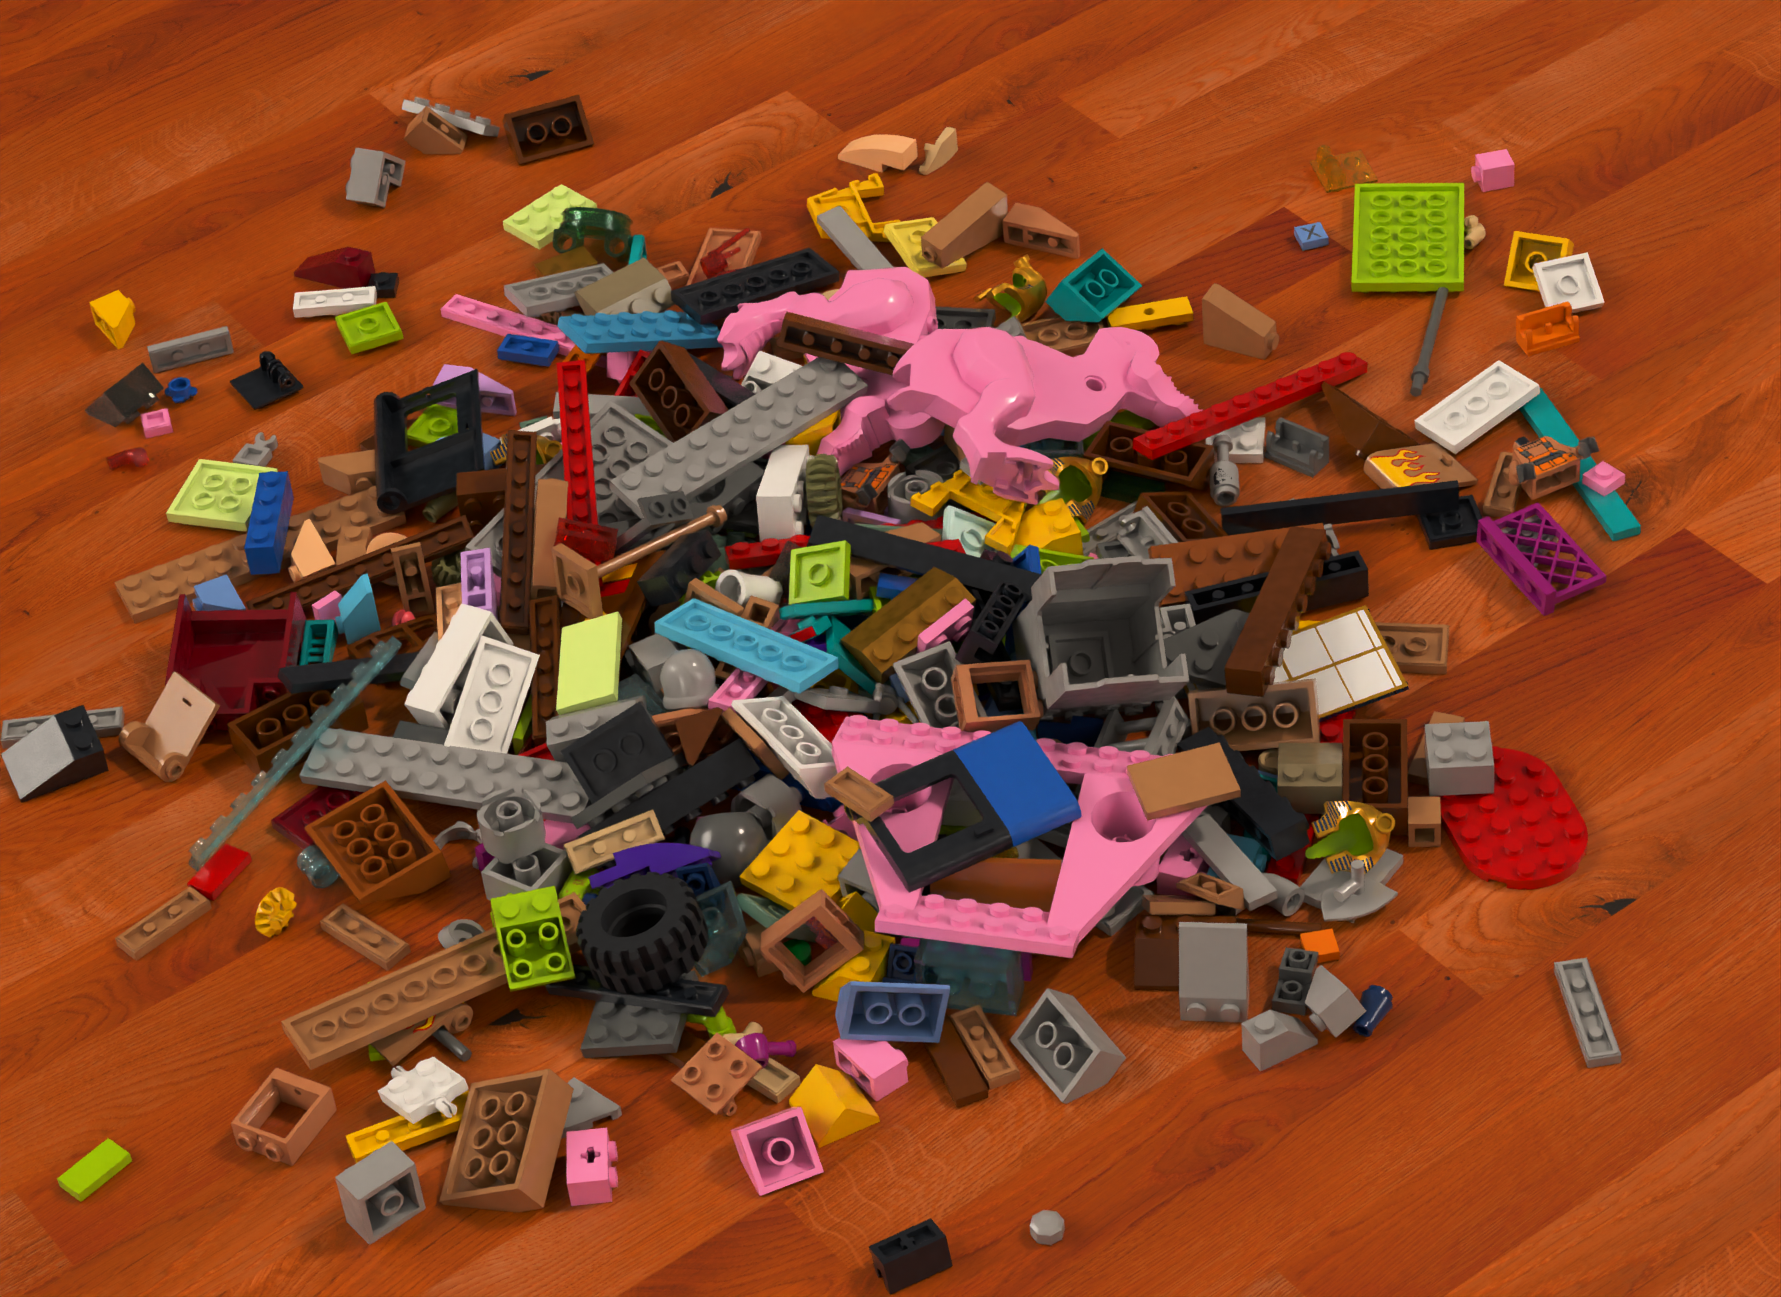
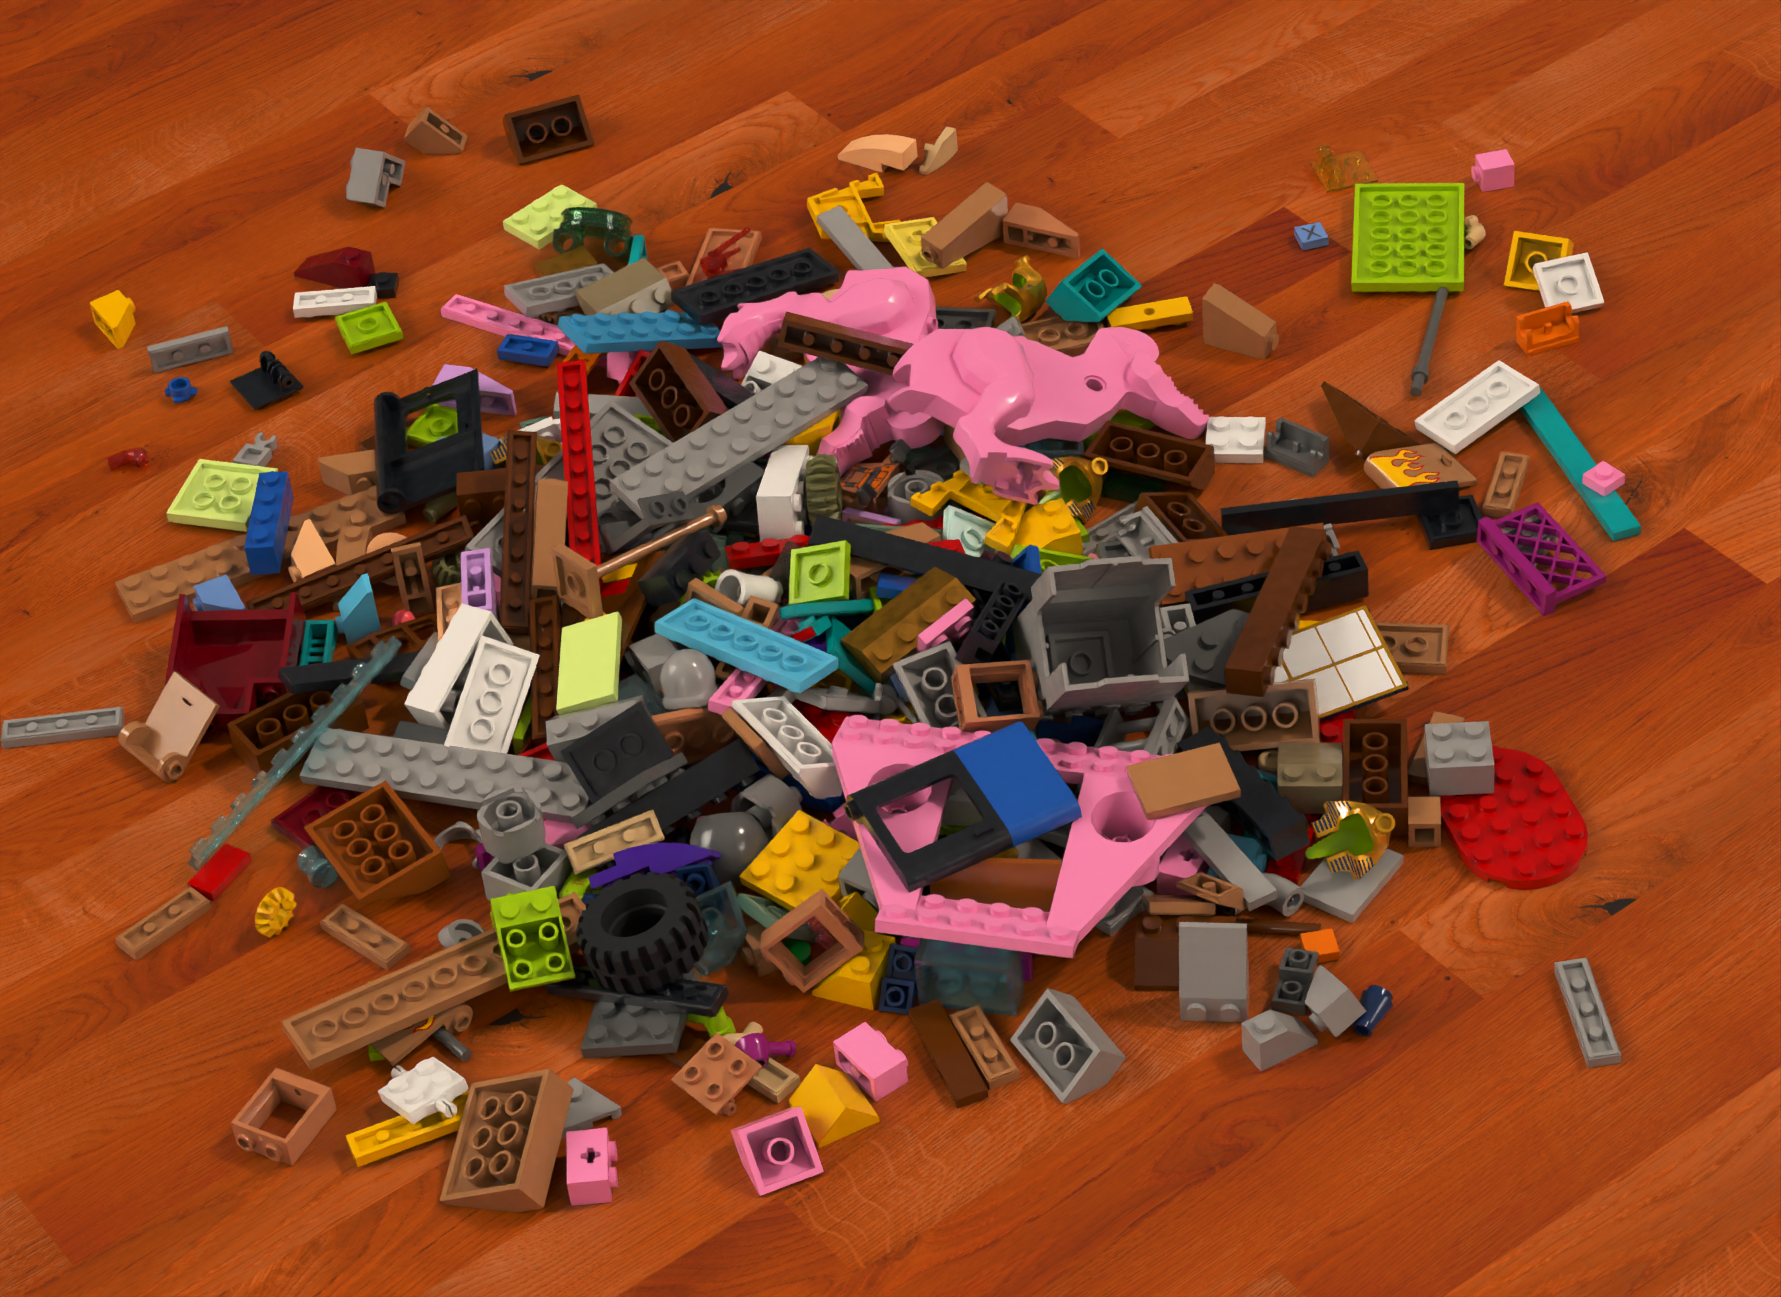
slope [1,705,109,803] -> none
lime tile [57,1138,132,1202] -> none
clear smoke slope [85,363,164,427] -> none
bright pink tile [140,408,173,439] -> none
bright pink tile [312,591,342,622] -> none
light grey brick [335,1141,426,1245] -> none
light grey plate [402,96,500,137] -> none
clear red bracket [554,517,618,562] -> none
reddish brown slope [675,707,724,766] -> none
medium nougat tile [824,766,894,822] -> none
medium blue slope [835,981,950,1043] -> none
black hinge [868,1218,953,1295] -> none
light grey tile [1030,1210,1065,1245] -> none
red plate [1133,352,1368,460] -> none
light grey piece [1209,435,1240,506] -> none
light grey shield [1321,860,1398,921] -> none
torso [1509,436,1599,500] -> none

